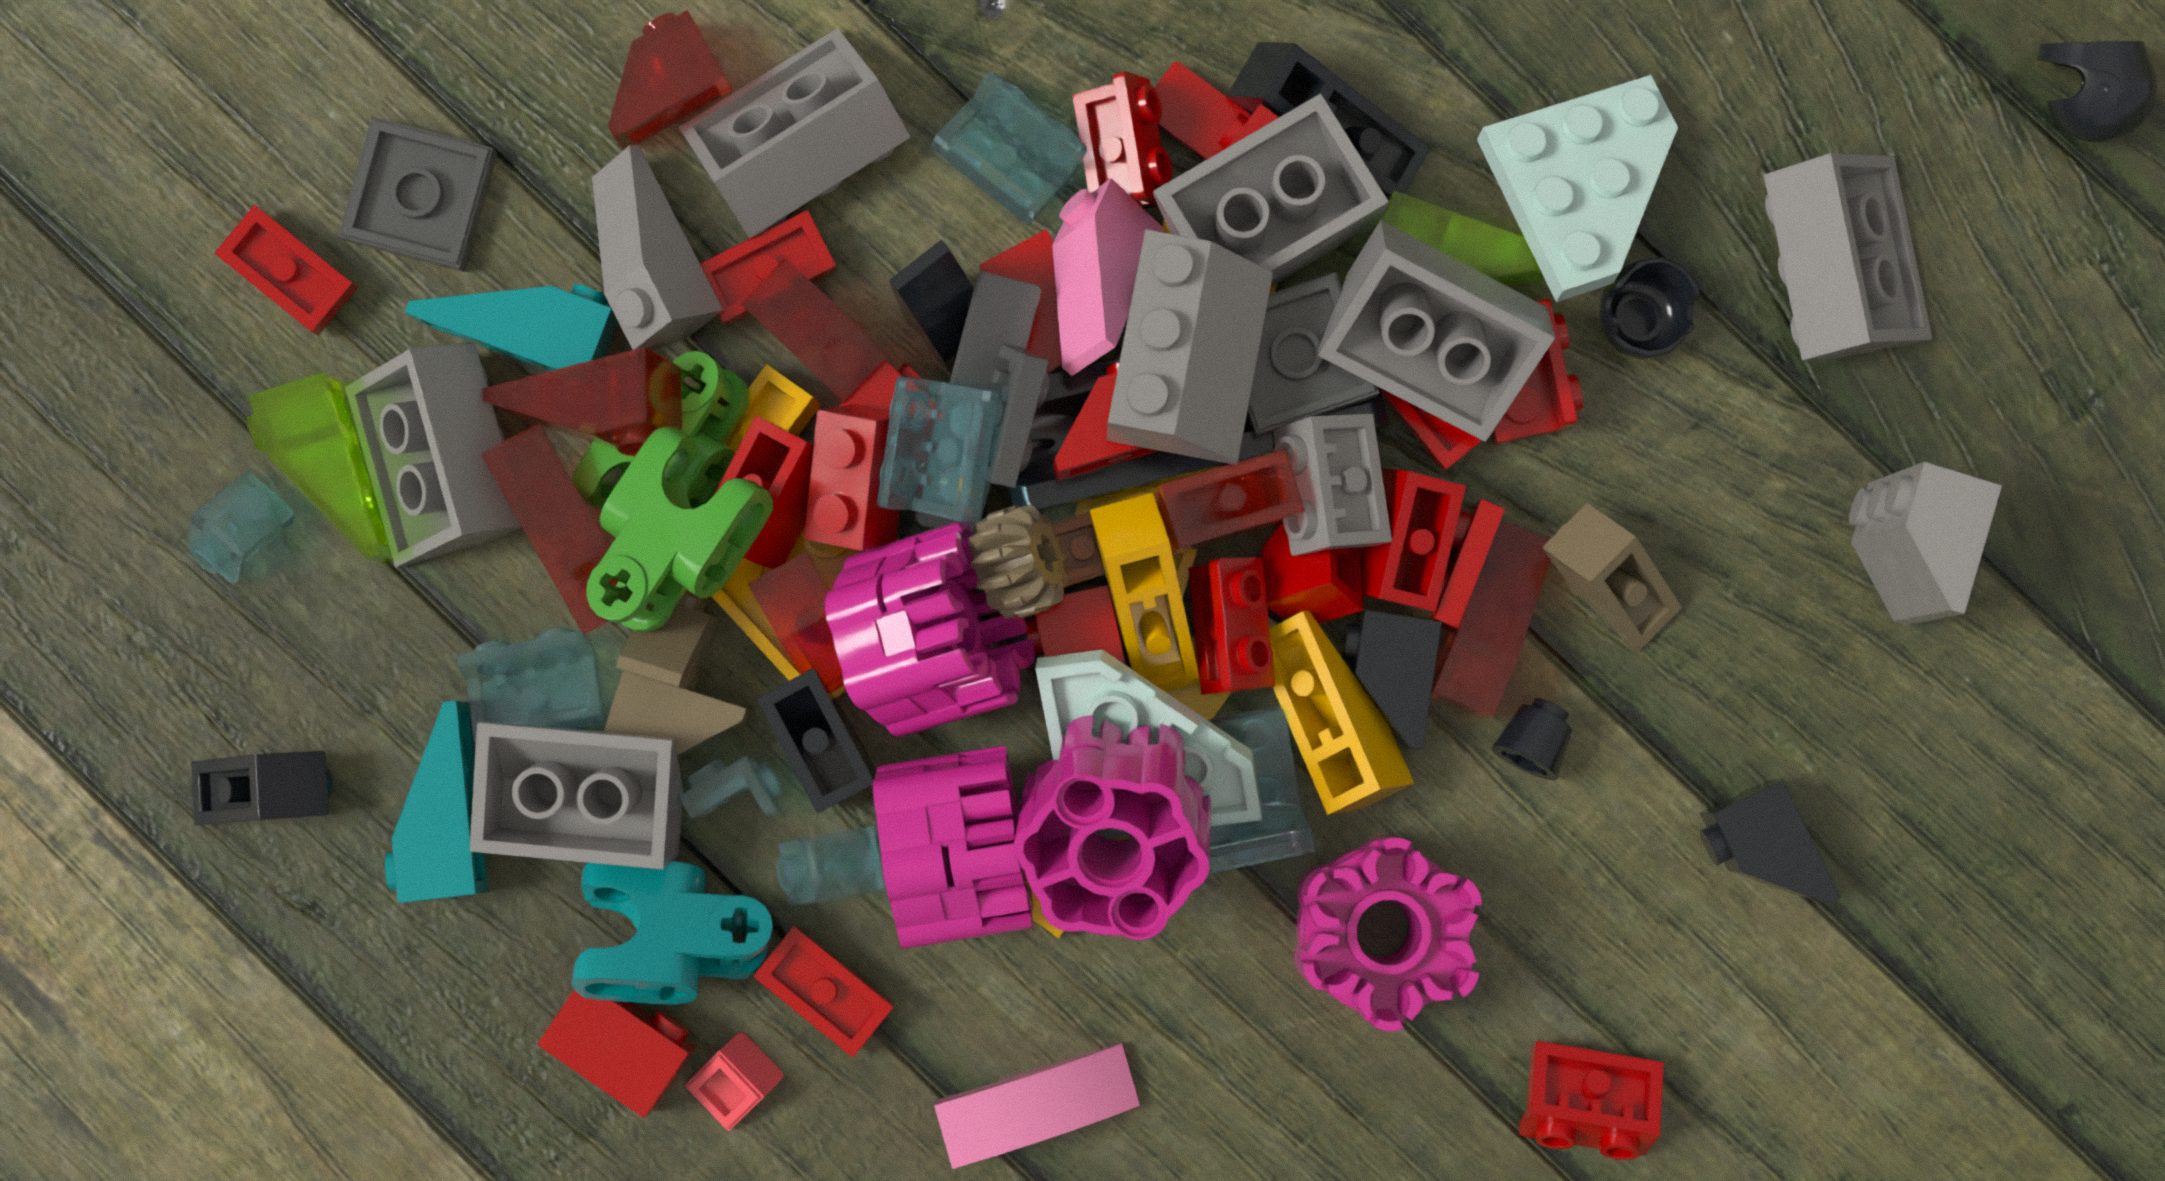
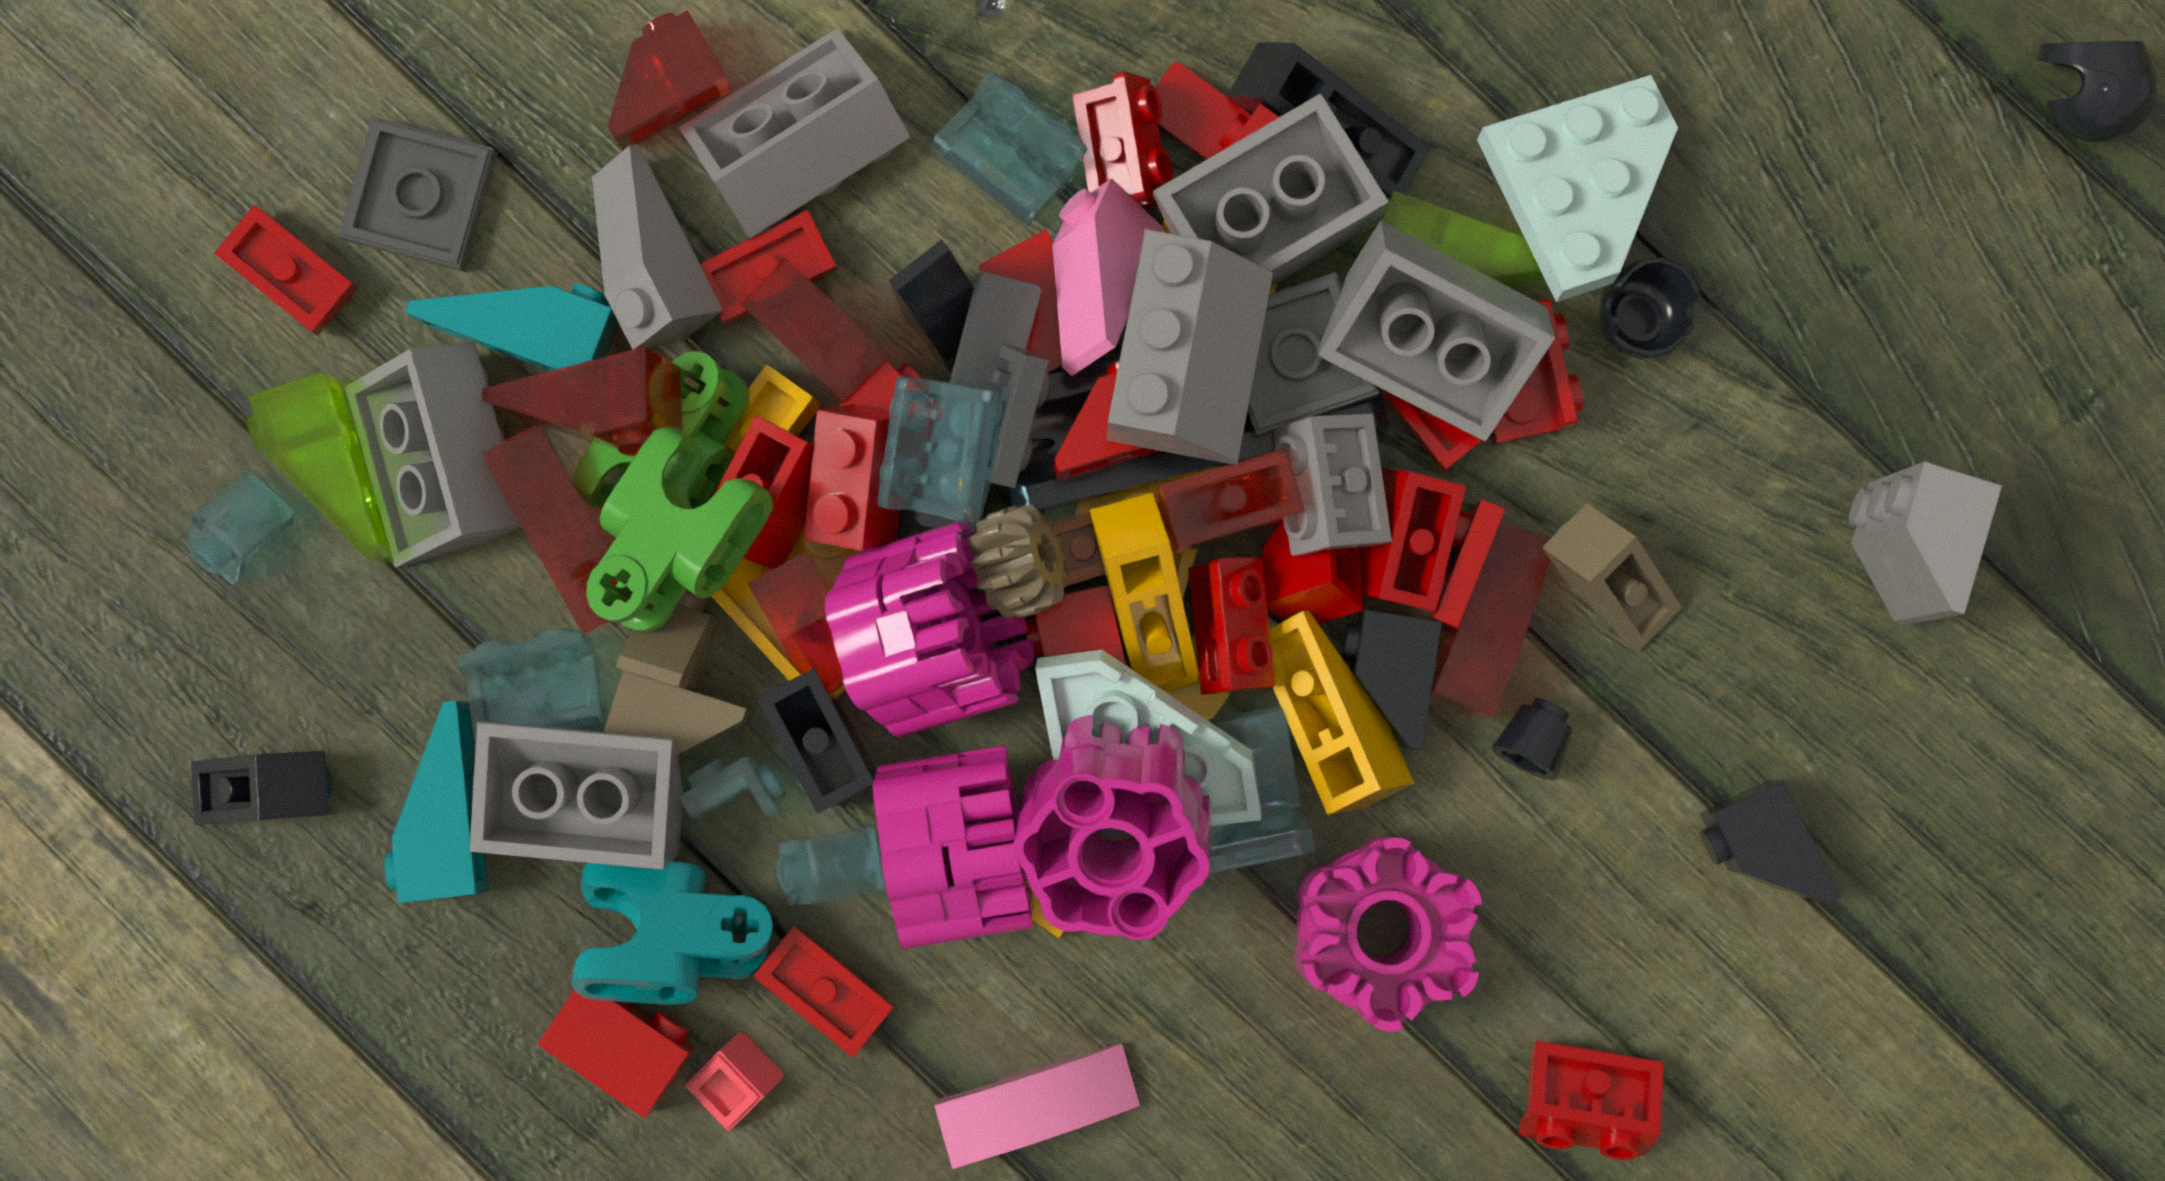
light grey slope [1764,153,1933,360] -> none

